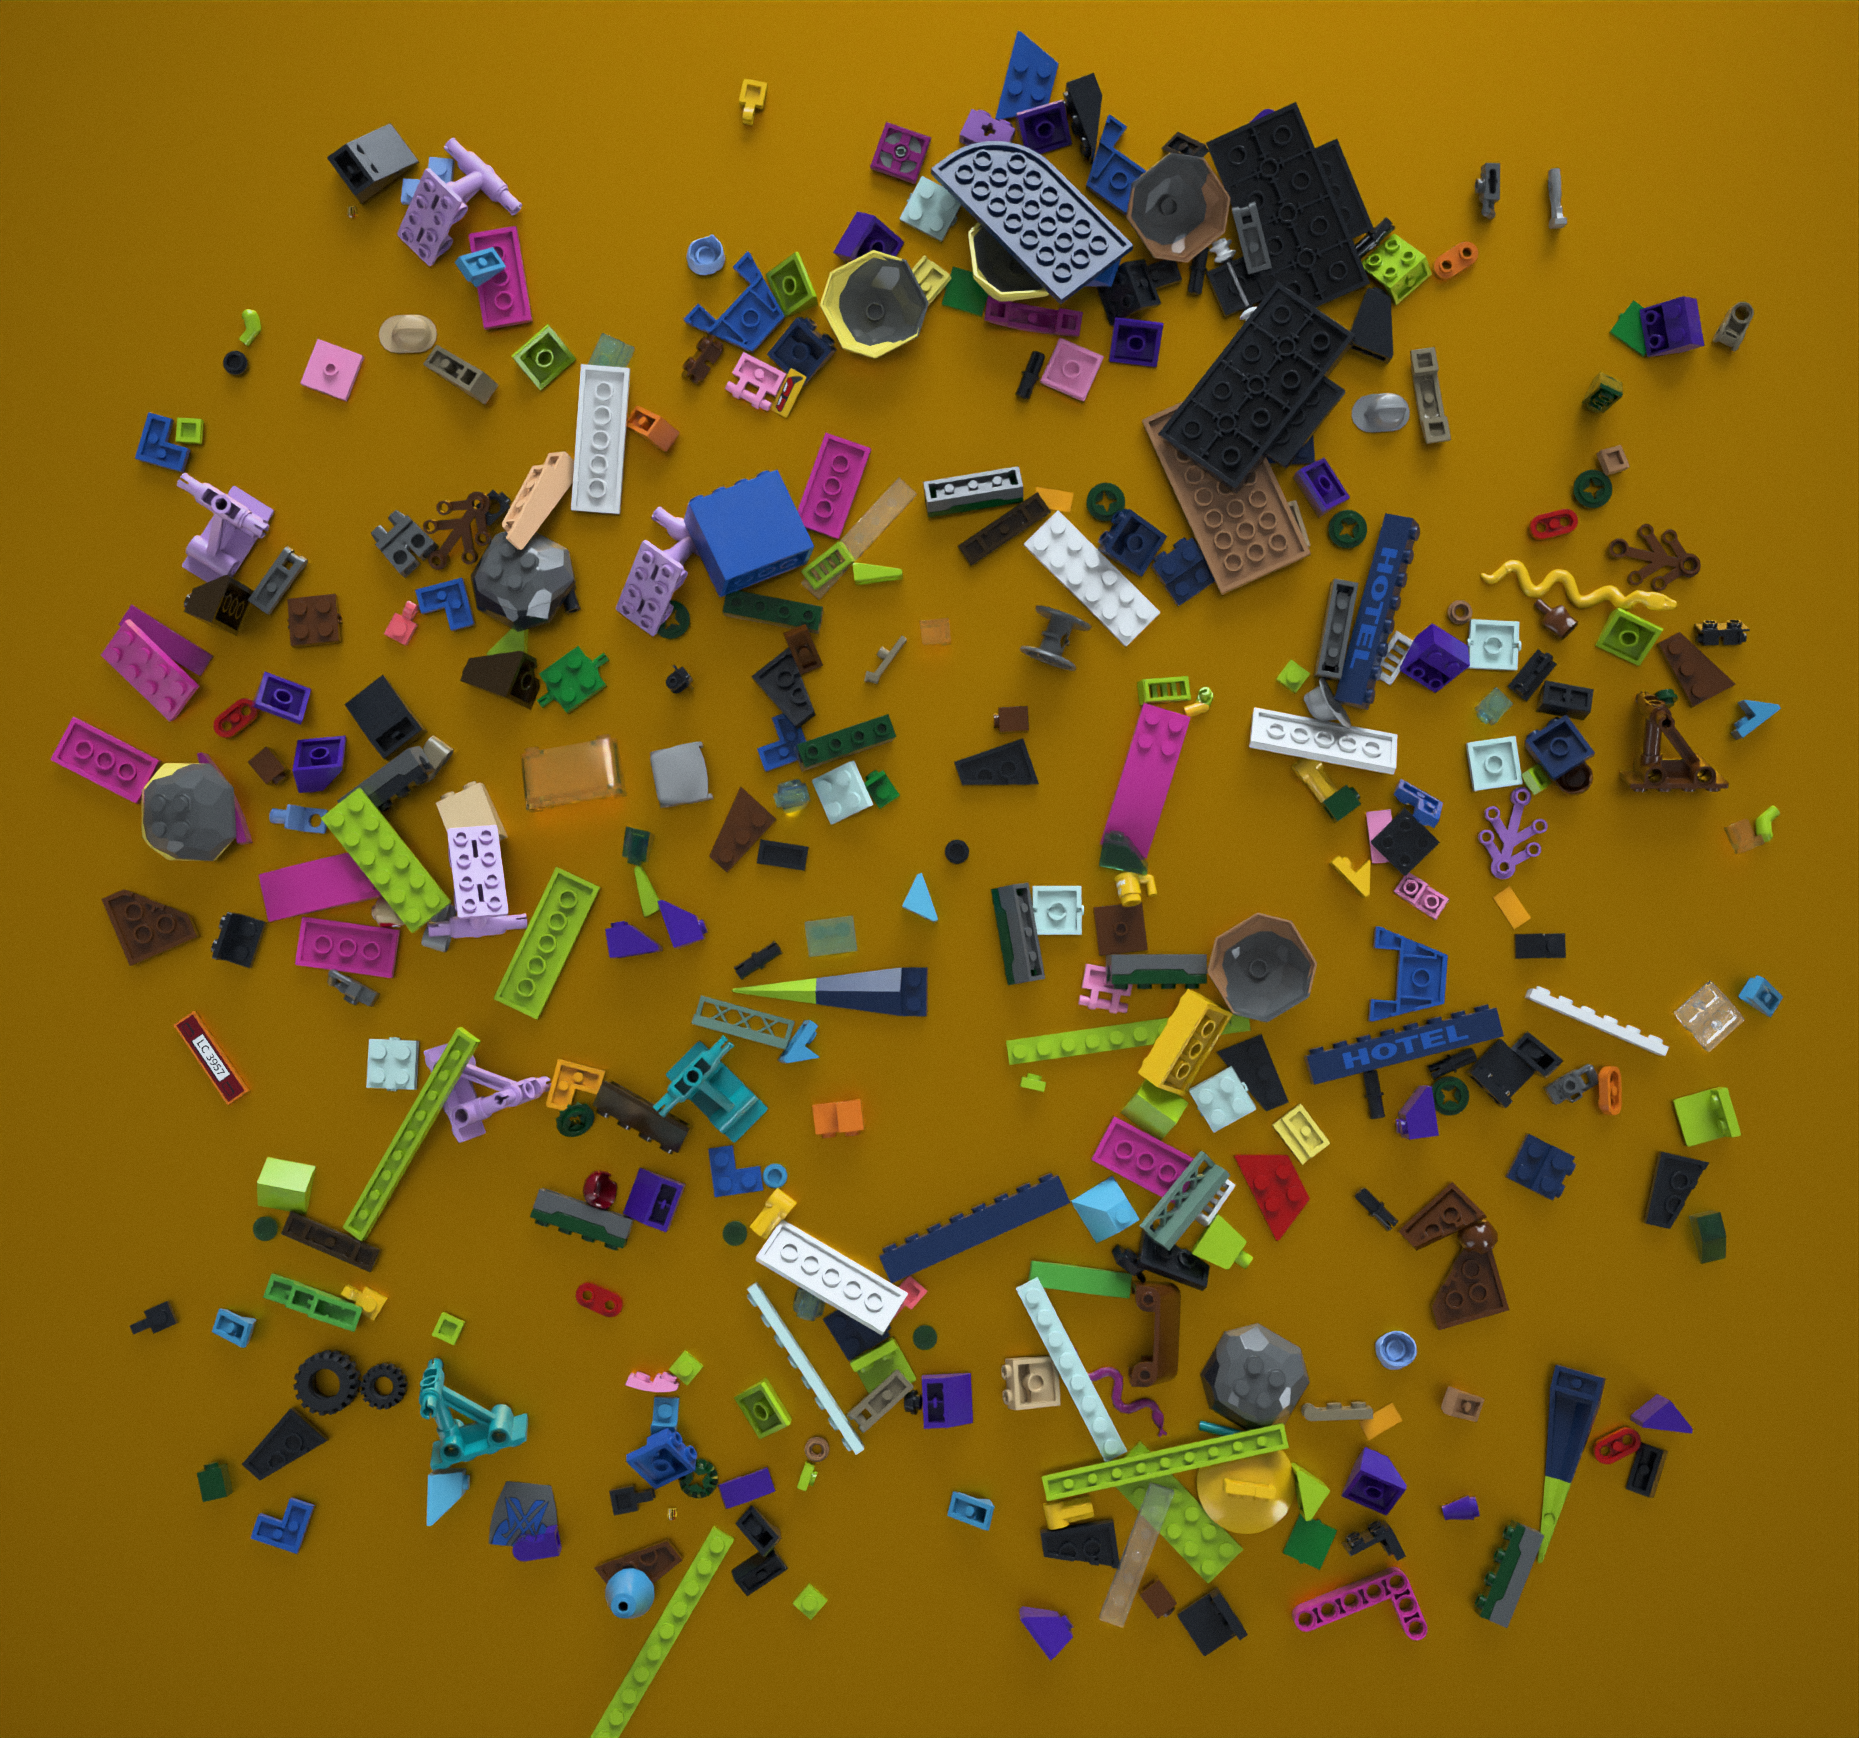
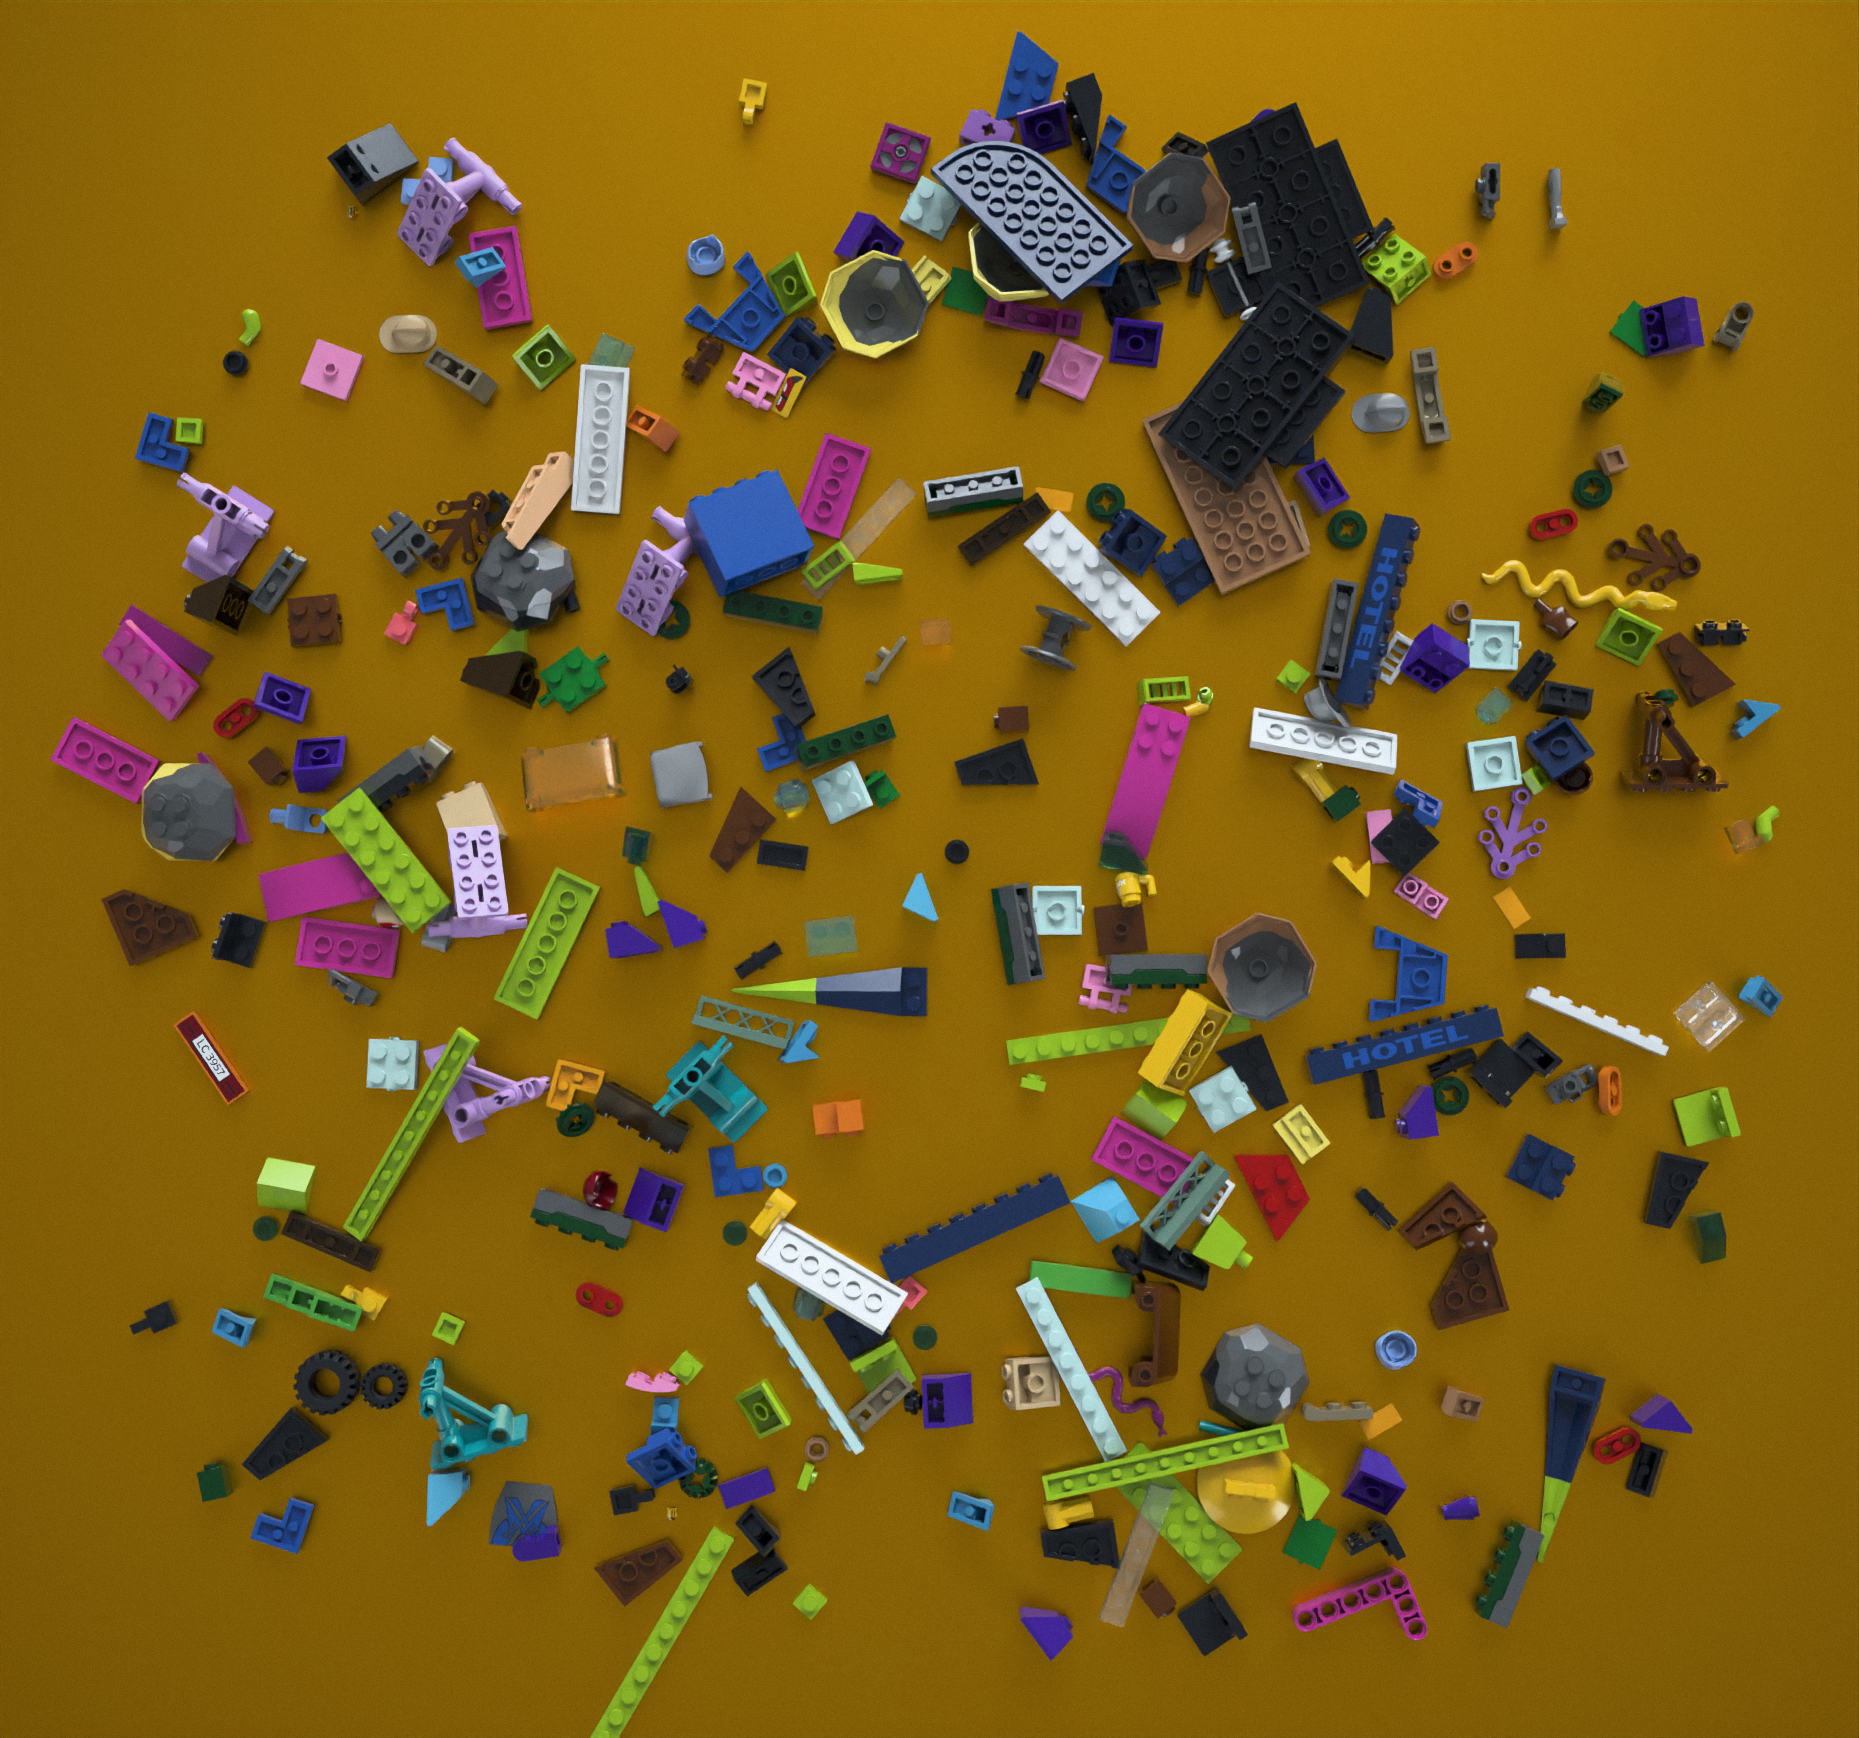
black slope [345,675,427,762] -> none
dark azure cone [605,1568,655,1619] -> none
reddish brown plate [783,624,823,675] -> none

